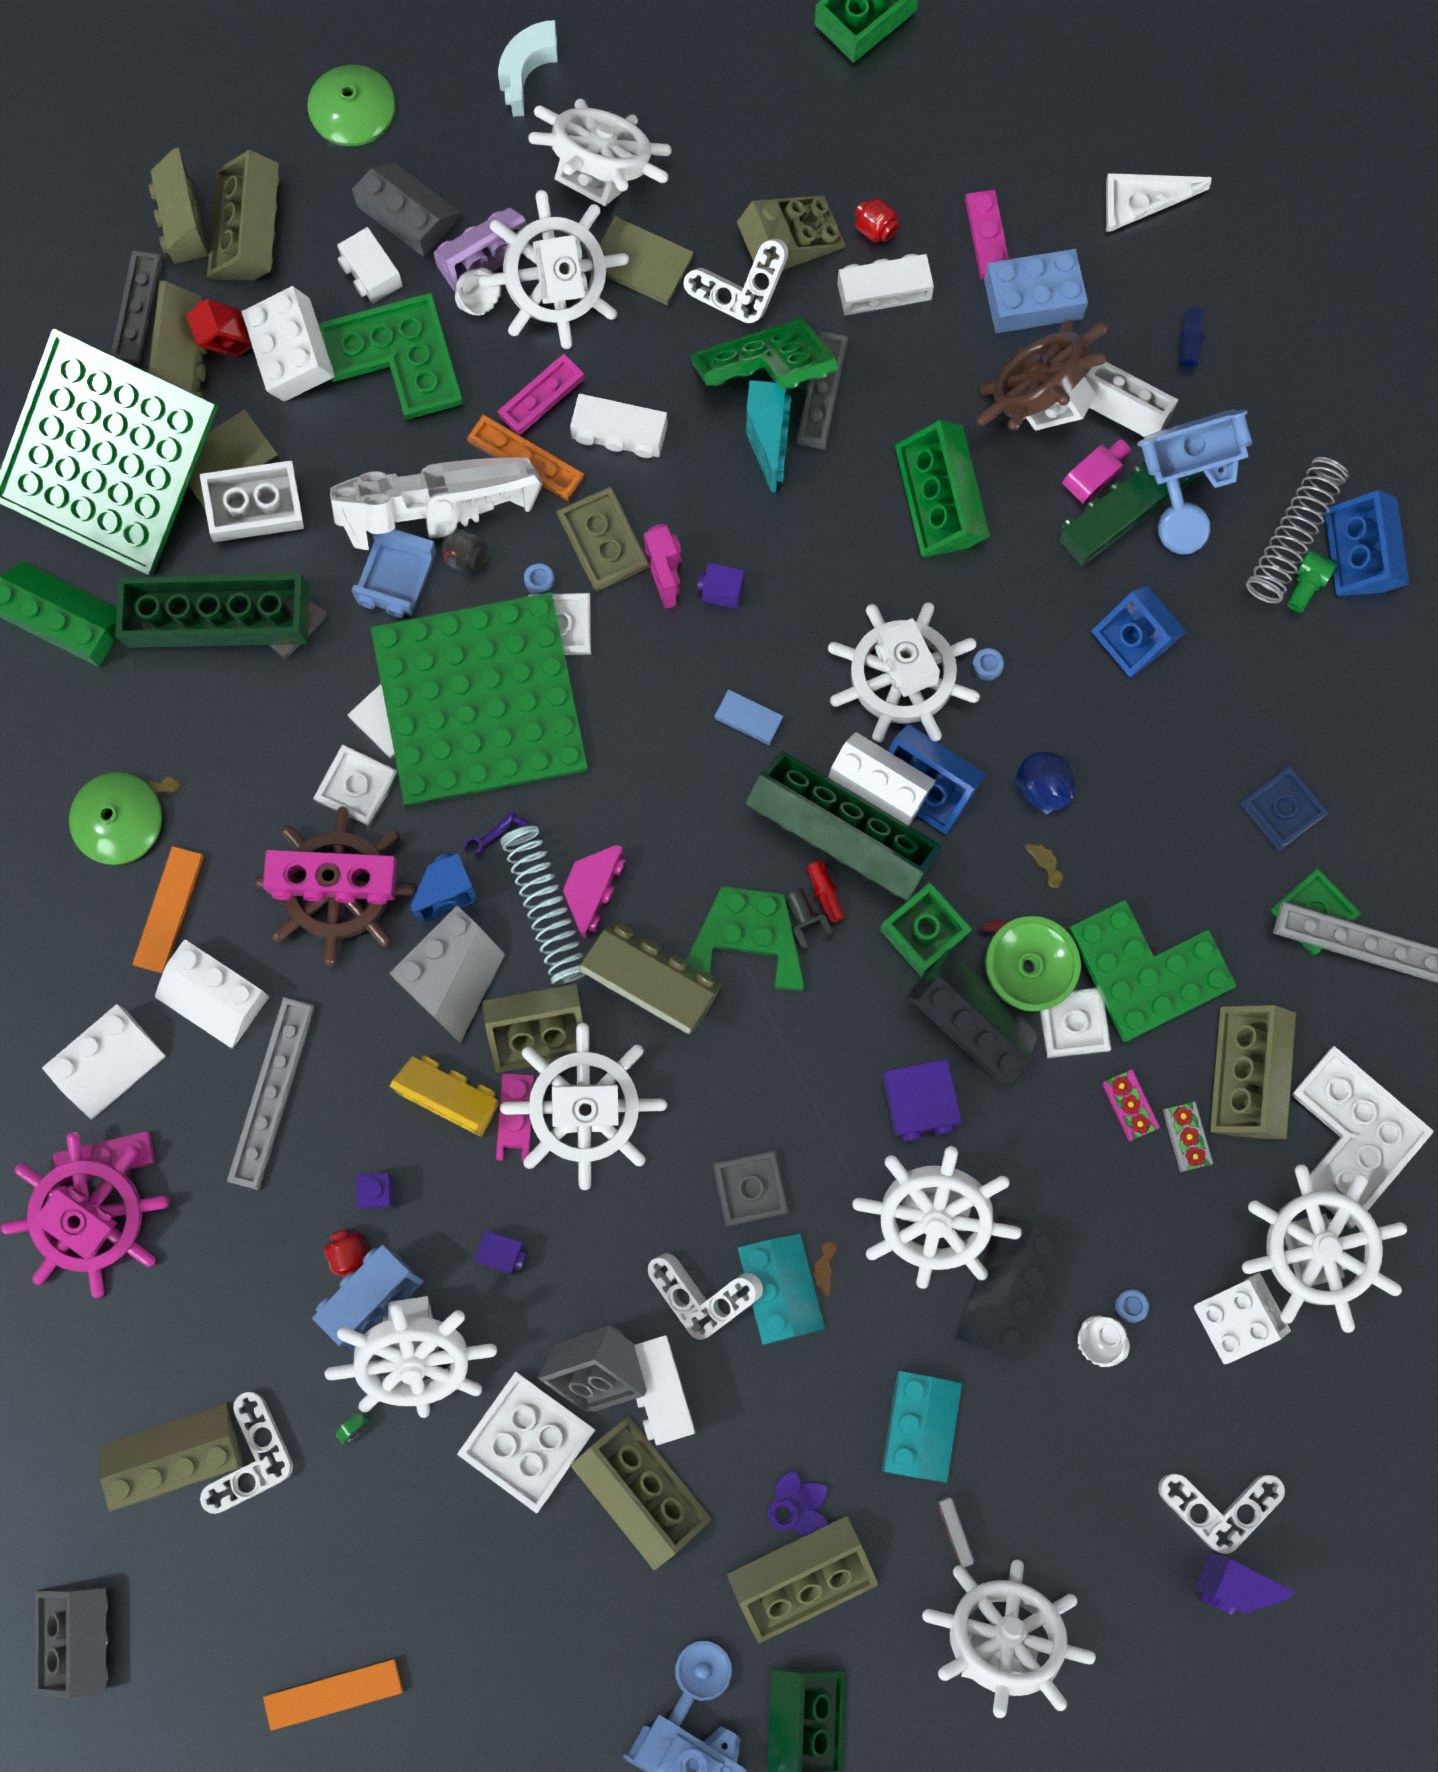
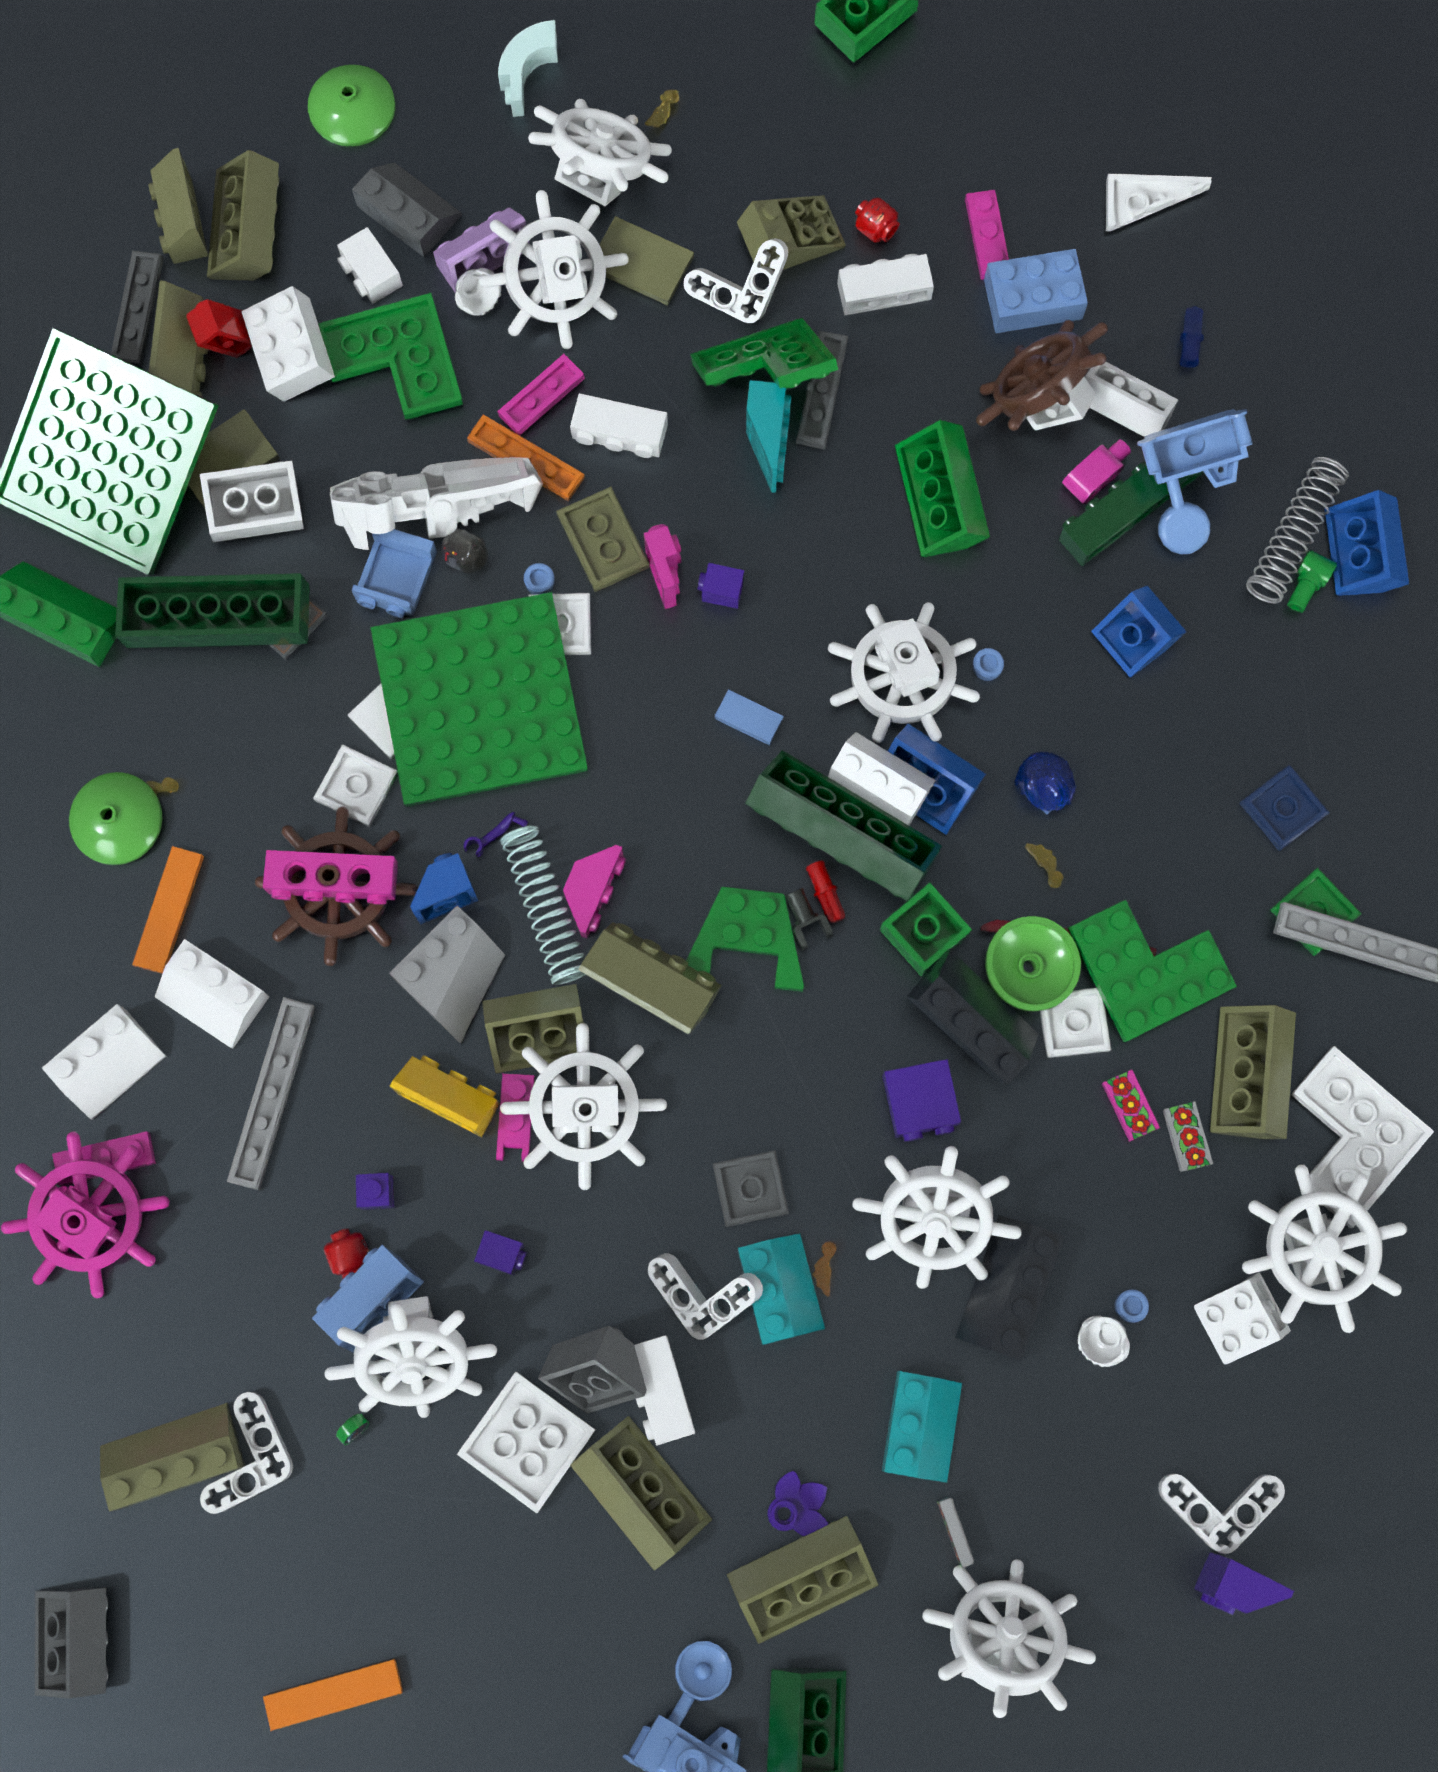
none -> clear yellow piece [645,90,679,128]

